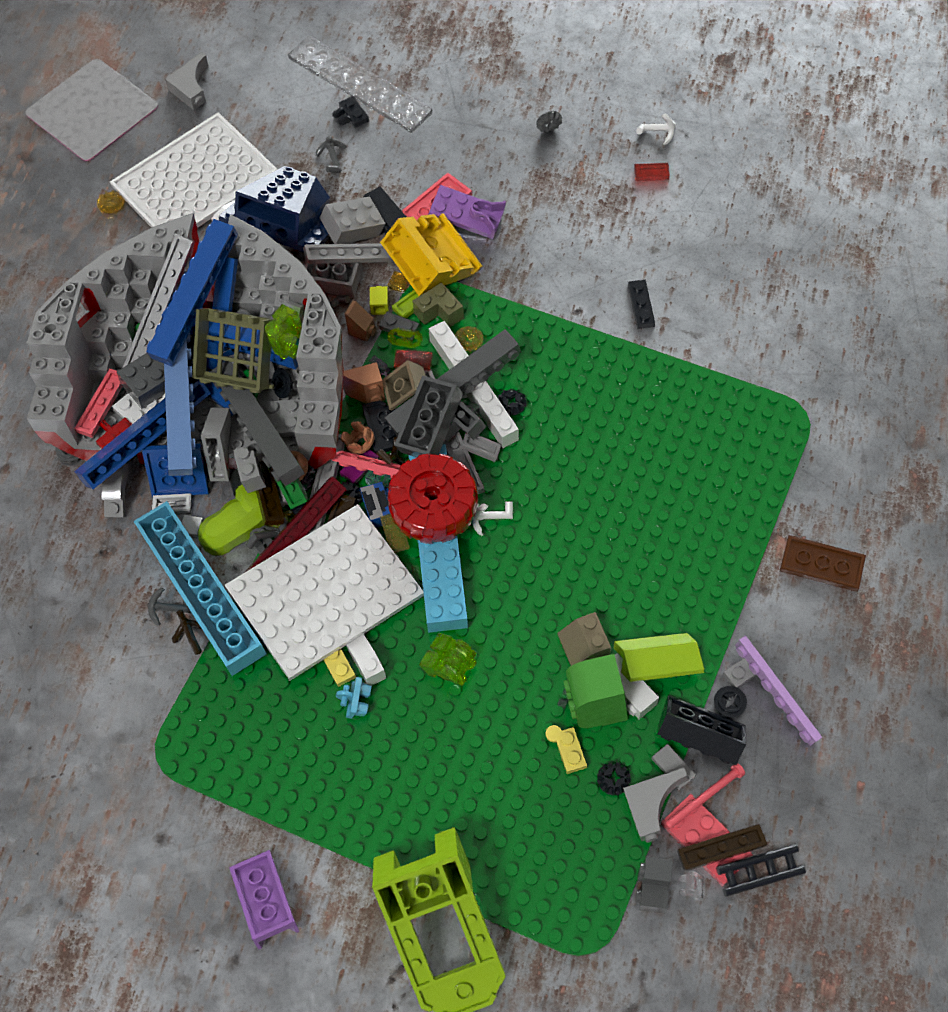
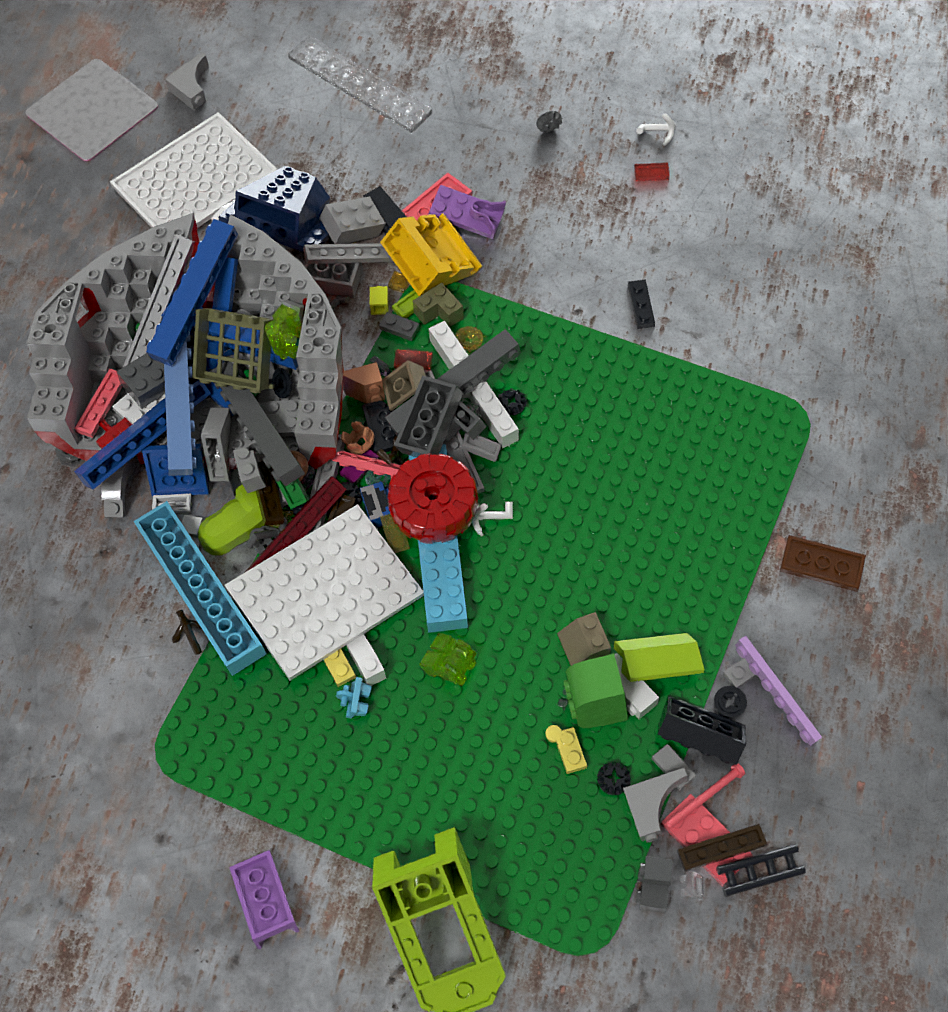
clear yellow gear [97,190,124,214] -> none
dark grey piece [147,588,191,626] -> none
dark grey piece [315,136,346,172] -> none
black hinge [332,96,369,128] -> none
medium nougat slope [345,300,376,341] -> none
clear neon green beam [387,328,423,348] -> none

